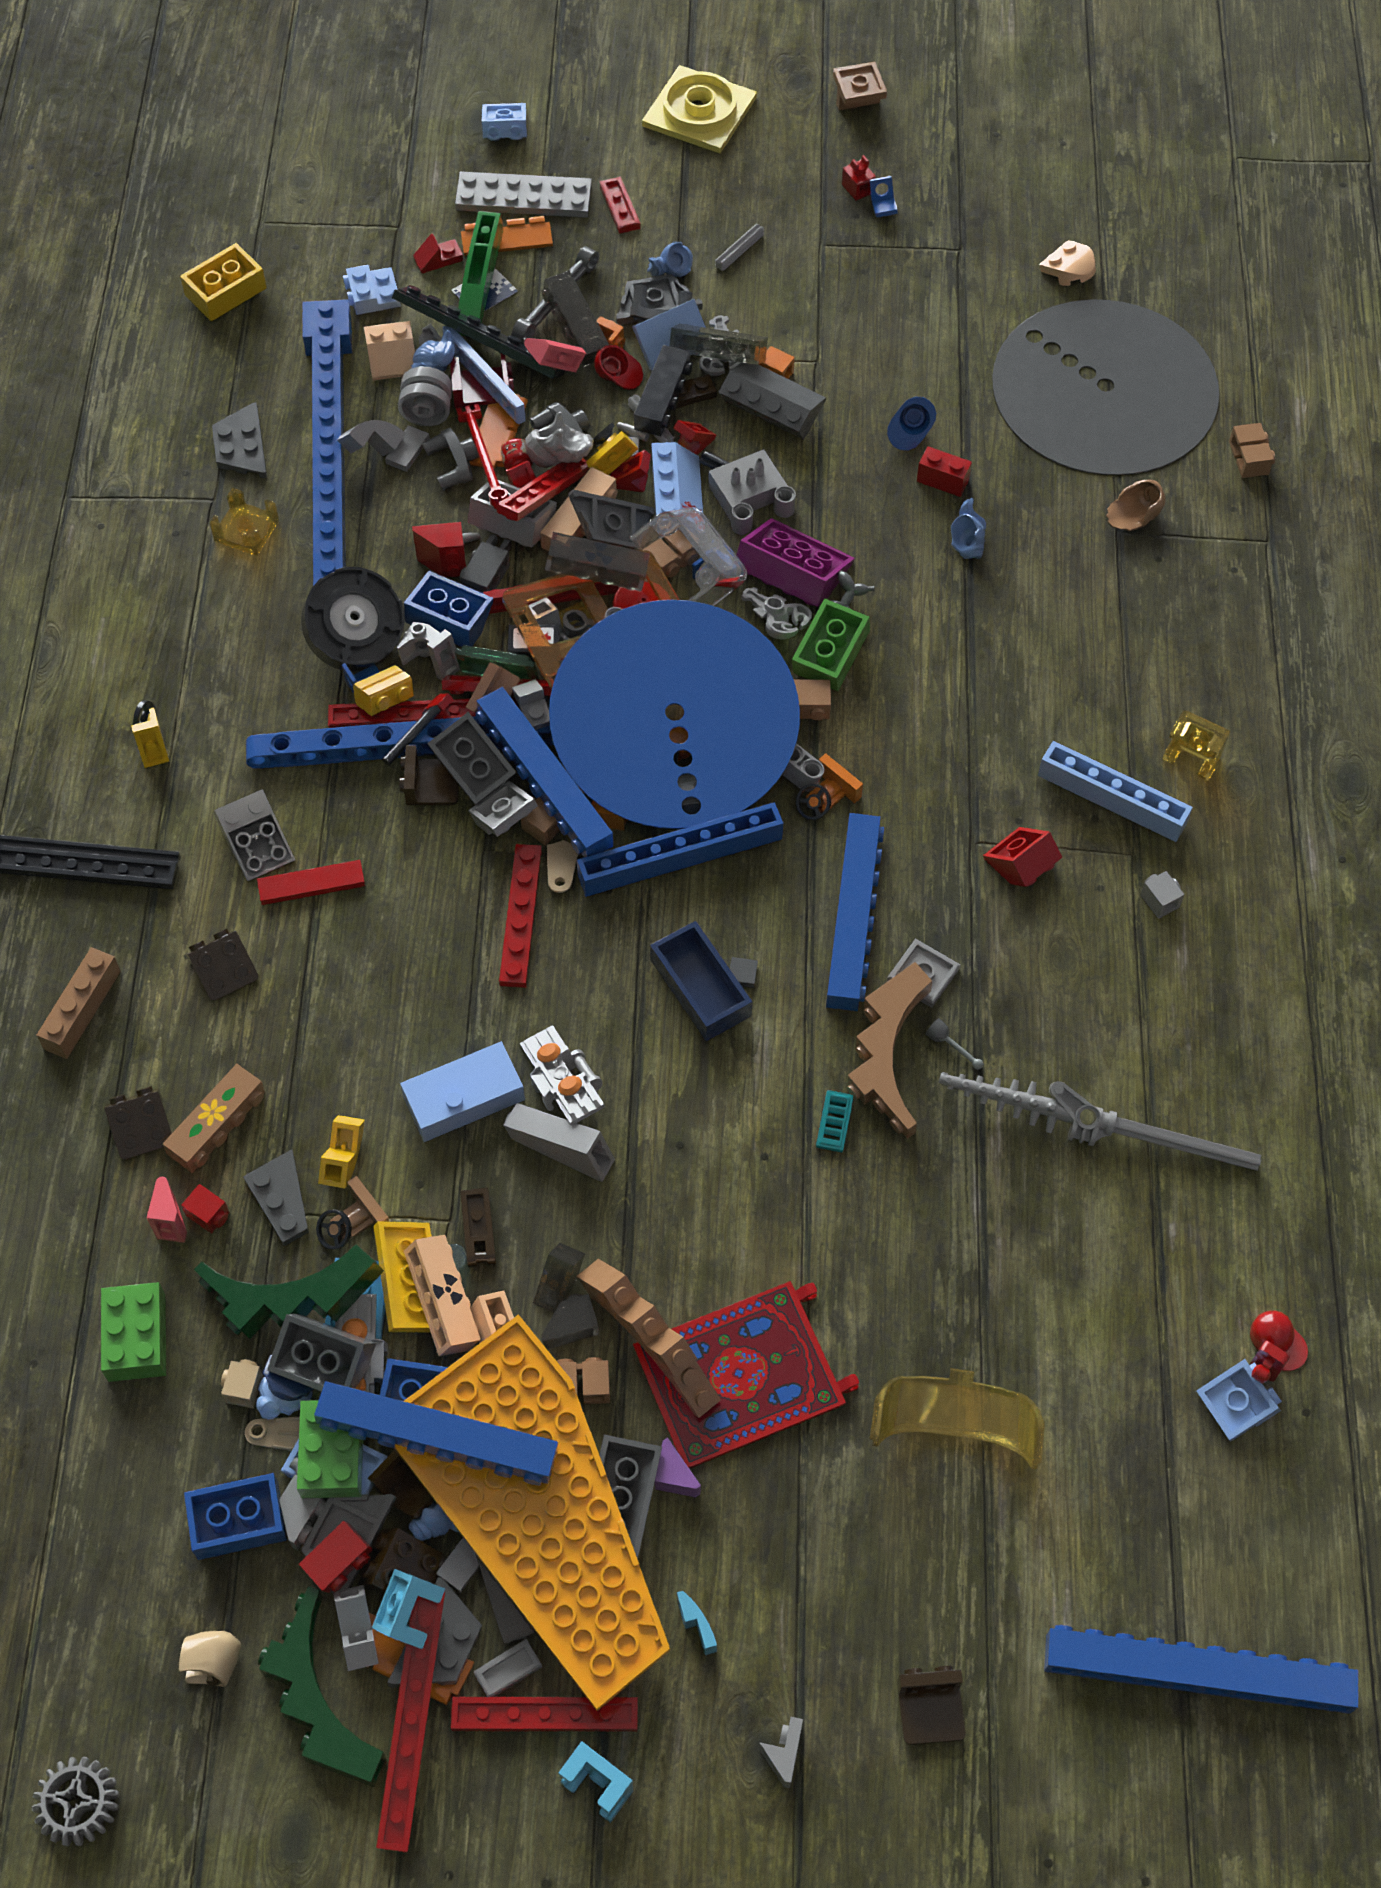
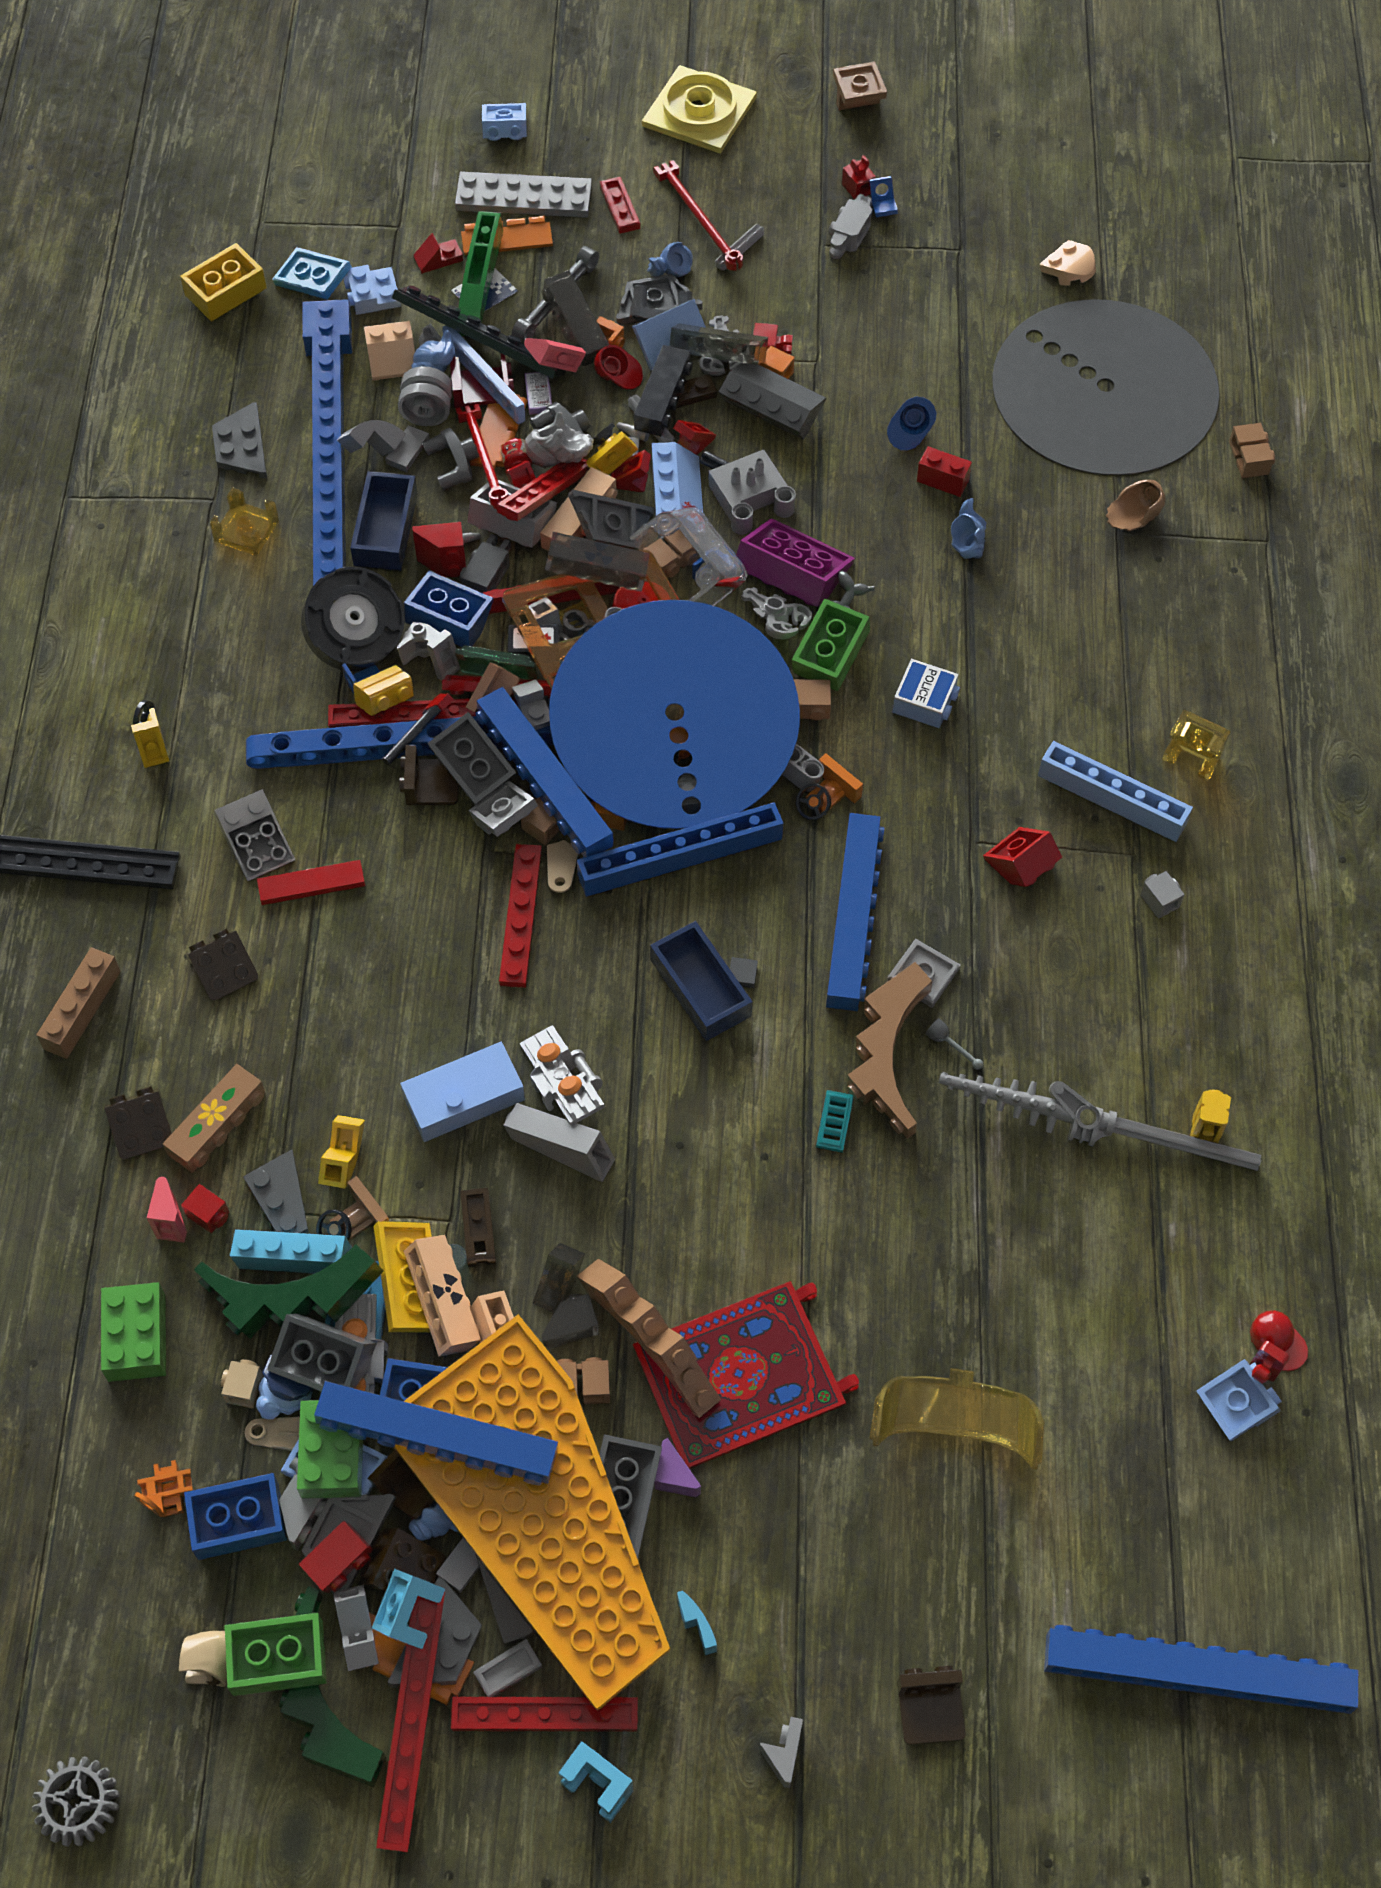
none -> orange piece [134,1460,193,1517]
none -> bright green brick [225,1613,327,1696]
none -> medium azure brick [230,1230,352,1273]
none -> dark azure tile [272,247,352,300]
none -> dark blue piece [350,471,418,571]
none -> tile [525,372,552,415]
none -> red hinge [653,160,743,271]
none -> red brick [752,323,793,360]
none -> light grey hinge [829,194,872,259]
none -> piece [892,659,960,728]
none -> yellow brick [1190,1090,1231,1143]

